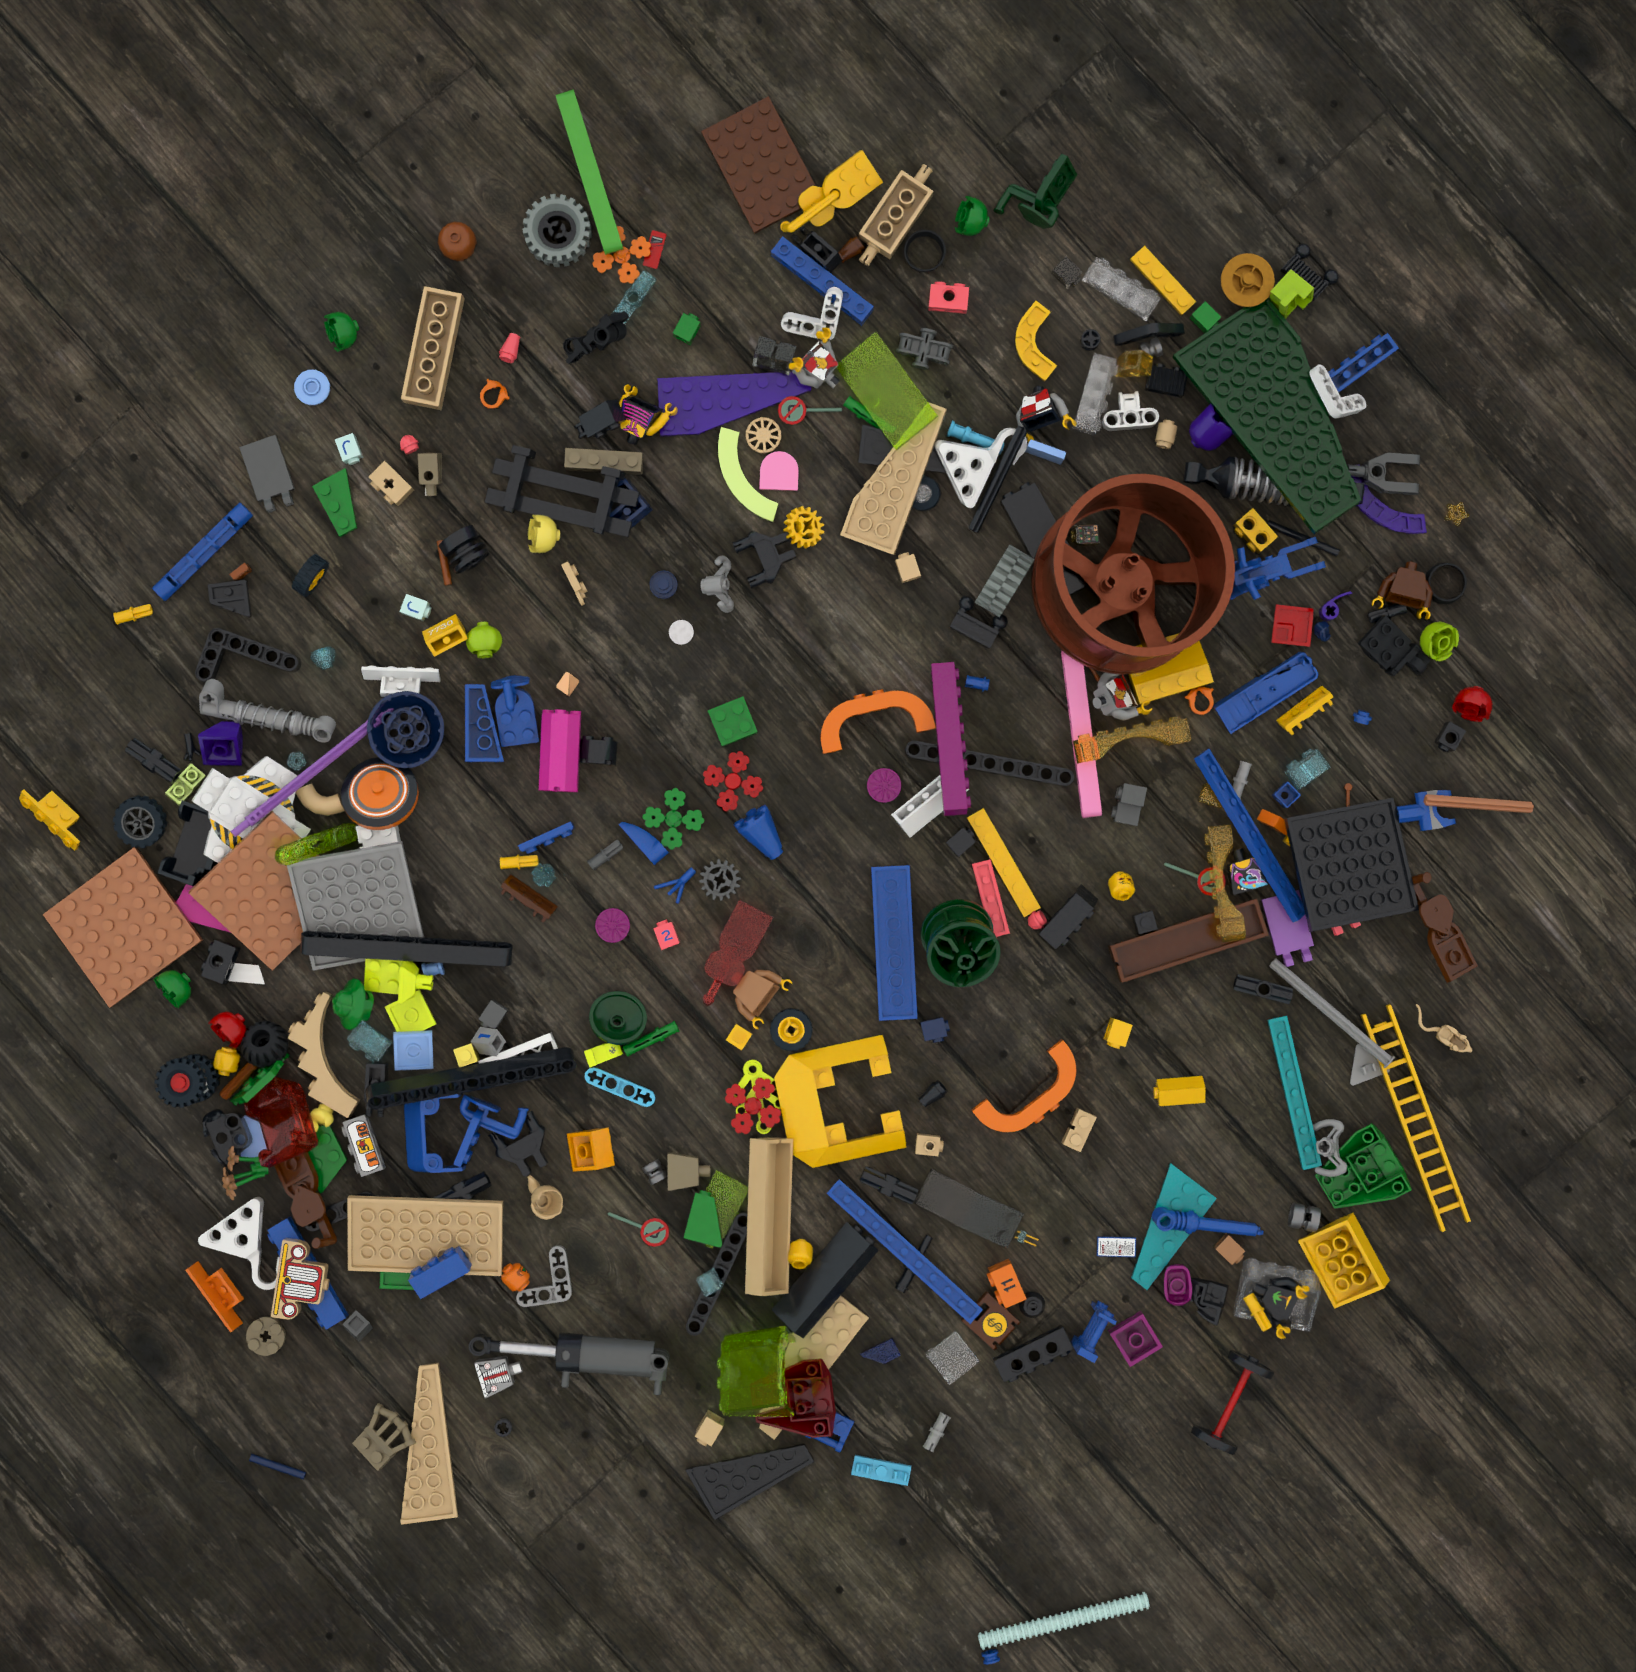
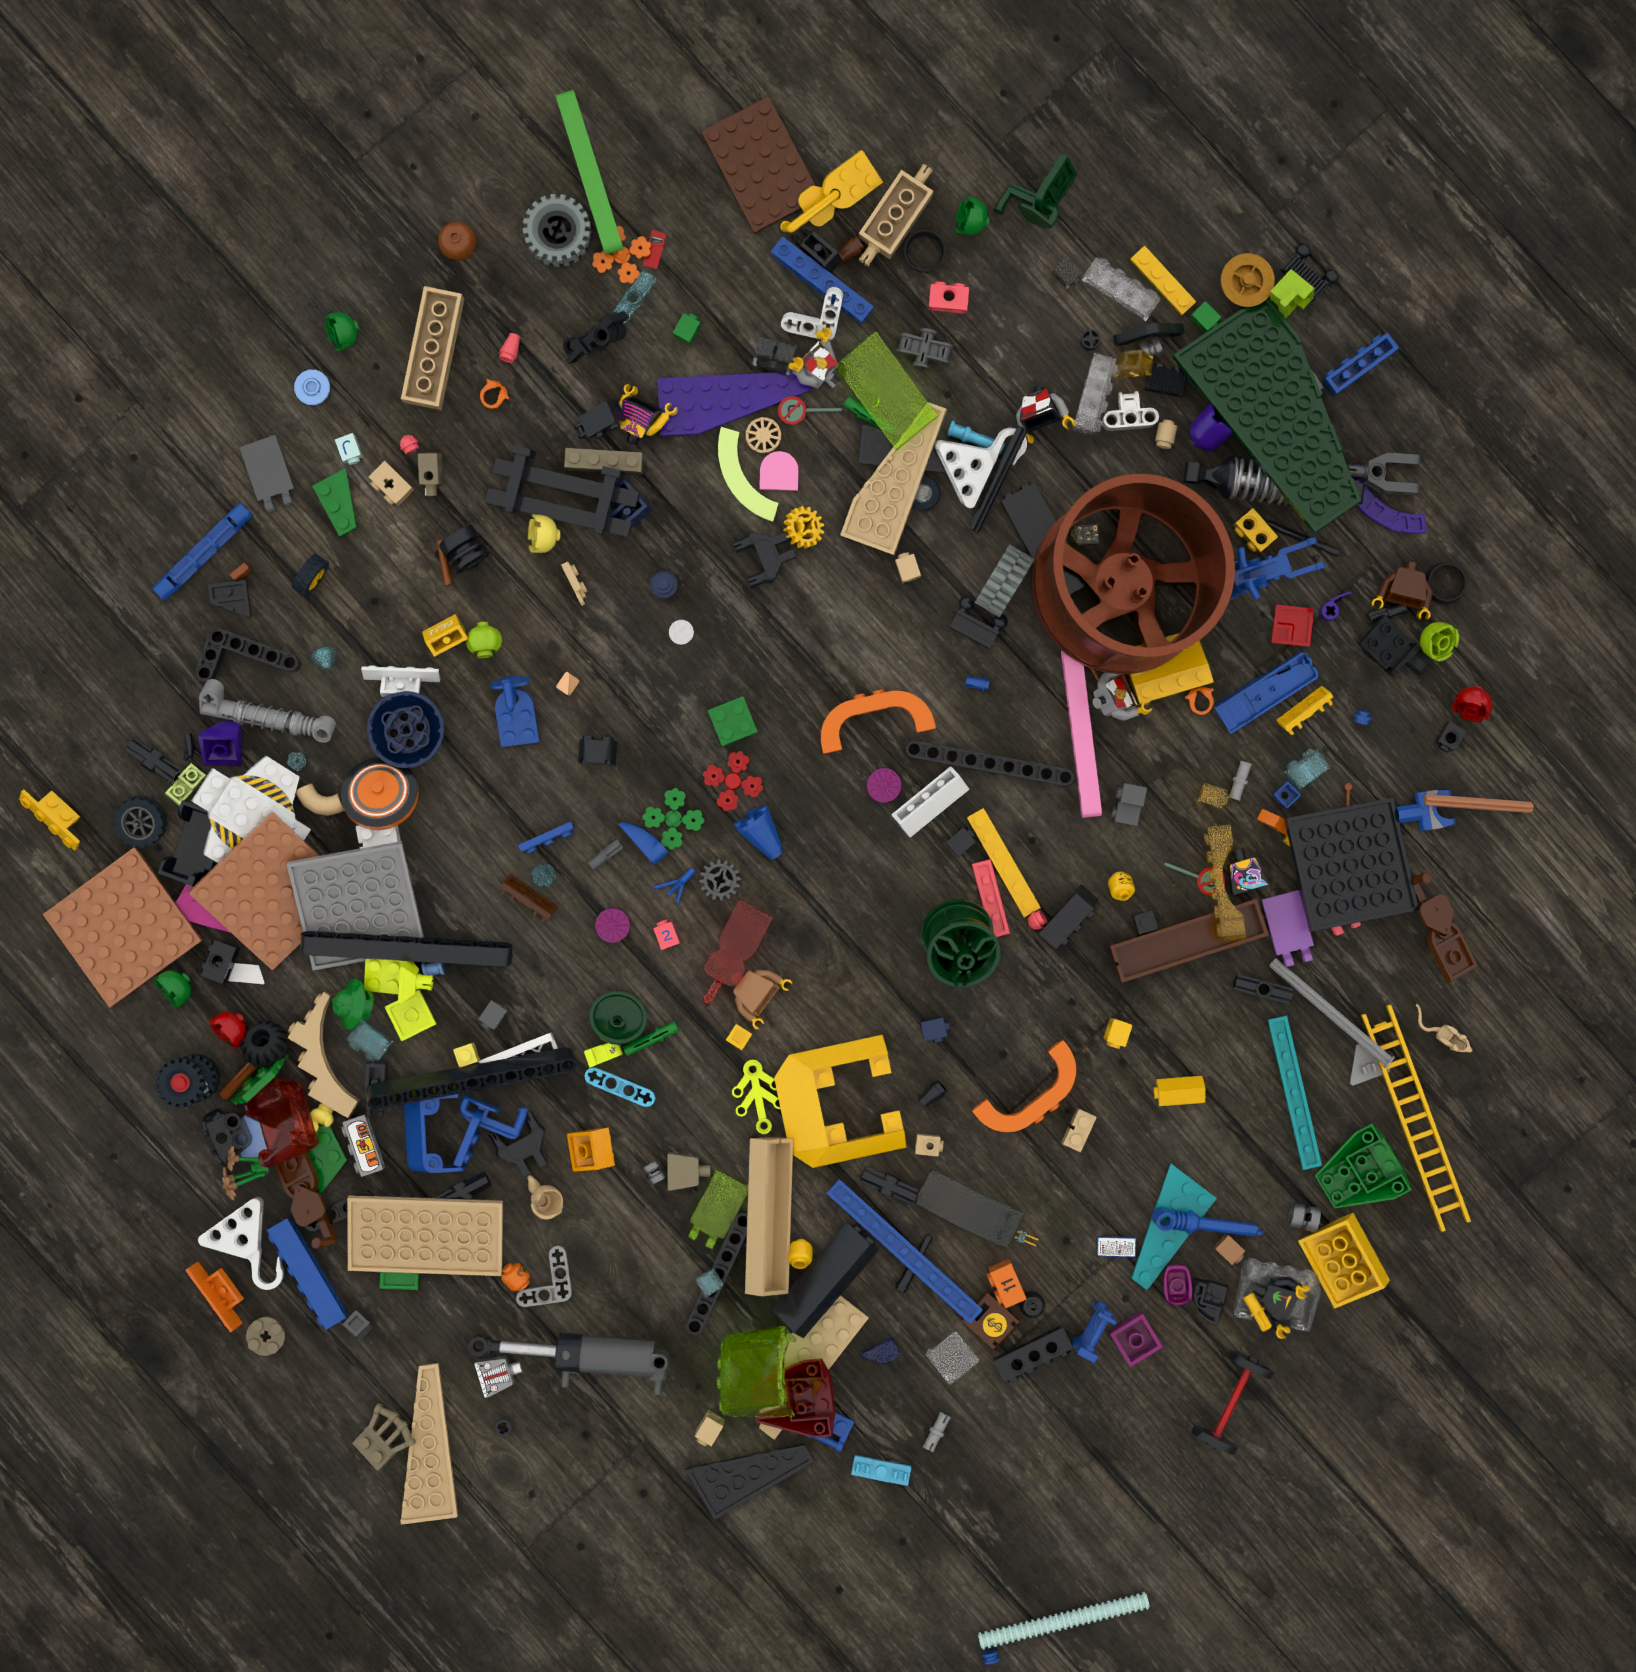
yellow axle [113,604,153,625] -> none
yellow head [213,1047,240,1076] -> none
medium lavender axle [230,708,394,837] -> none
dark blue bar [249,1454,306,1480] -> none
brick [271,1238,329,1320] -> none
clear neon green piece [275,823,358,866] -> none
light blue tile [393,1030,433,1071] -> none
light aqua brick [400,594,432,621] -> none
blue brick [408,1246,472,1299] -> none
blue wedge [465,684,504,762] -> none
light grey brick [471,1027,506,1057] -> none
yellow axle [500,854,539,870] -> none
dark pink brick [539,709,581,792] -> none
piece [608,1212,669,1247] -> none
green slope [683,1190,722,1248] -> none
light grey piece [701,555,734,613] -> none
red plant [725,1078,781,1134] -> none
black wheel [770,1008,812,1051] -> none
blue plate [871,865,917,1021] -> none
magenta brick [931,662,971,816] -> none
yellow plate [1015,301,1057,382] -> none
light blue tile [1025,439,1066,465] -> none
clear yellow arch [1073,716,1192,764] -> none
blue plate [1194,749,1305,922] -> none
white beam [1309,365,1366,418] -> none
light grey piece [1313,1119,1347,1177] -> none
dark blue piece [1314,621,1331,642] -> none
clear yellow plate [1444,502,1469,526] -> none

